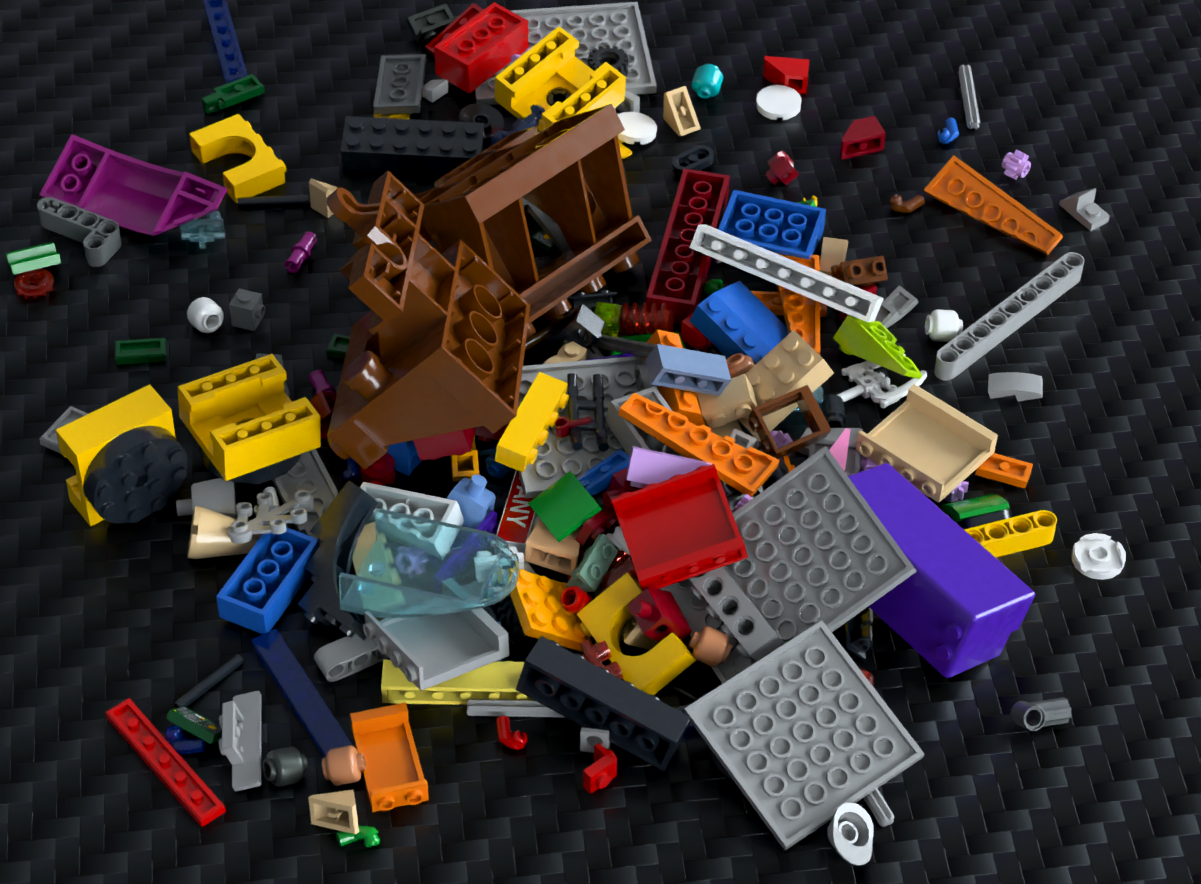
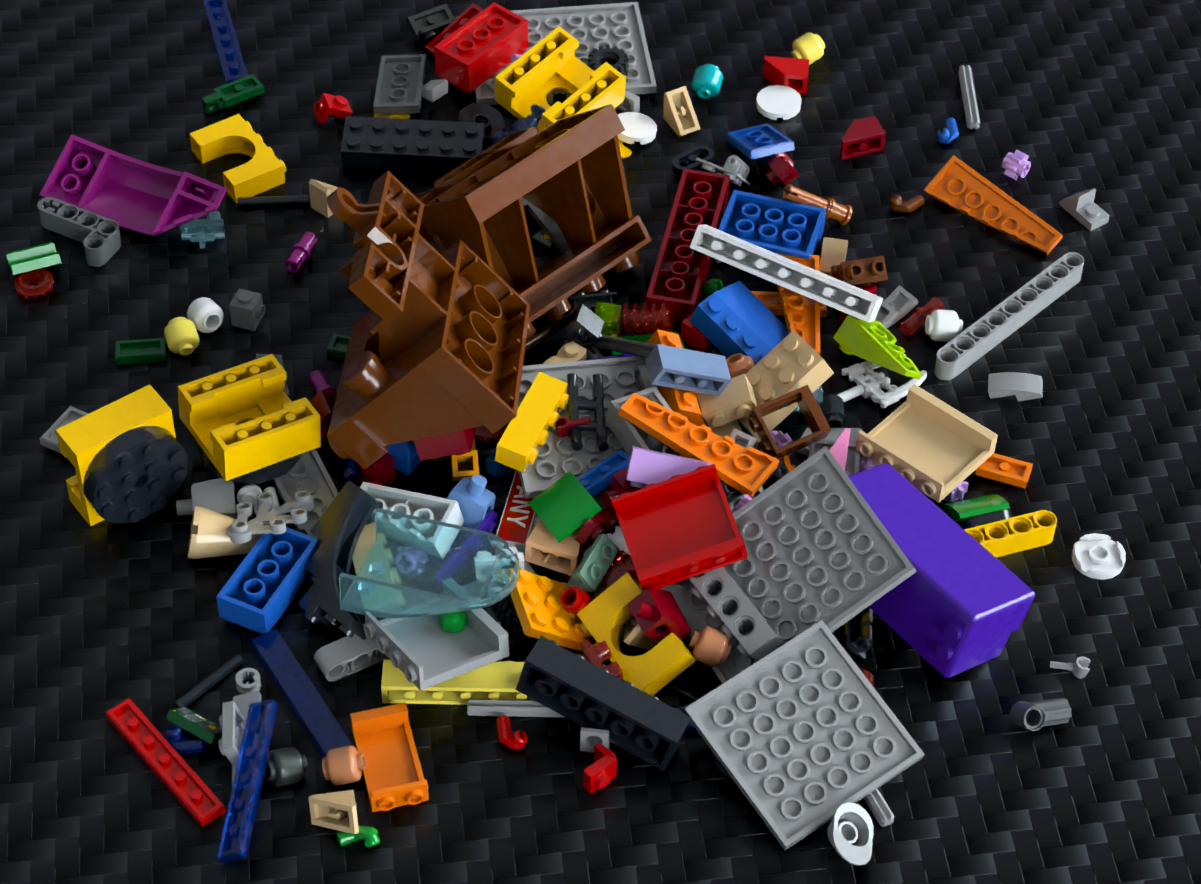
none -> light yellow head [164,317,200,356]
none -> clear blue tile [217,699,278,863]
none -> light grey bush [235,668,261,694]
none -> white plate [237,484,262,509]
none -> red bracket [313,93,353,124]
none -> green tile [439,608,467,633]
none -> light grey hinge [696,155,750,186]
none -> blue tile [726,124,795,160]
none -> dark orange pin [783,184,853,225]
none -> light yellow head [791,32,825,65]
none -> clear red pin [900,297,944,336]
none -> light grey hand [1050,656,1090,678]

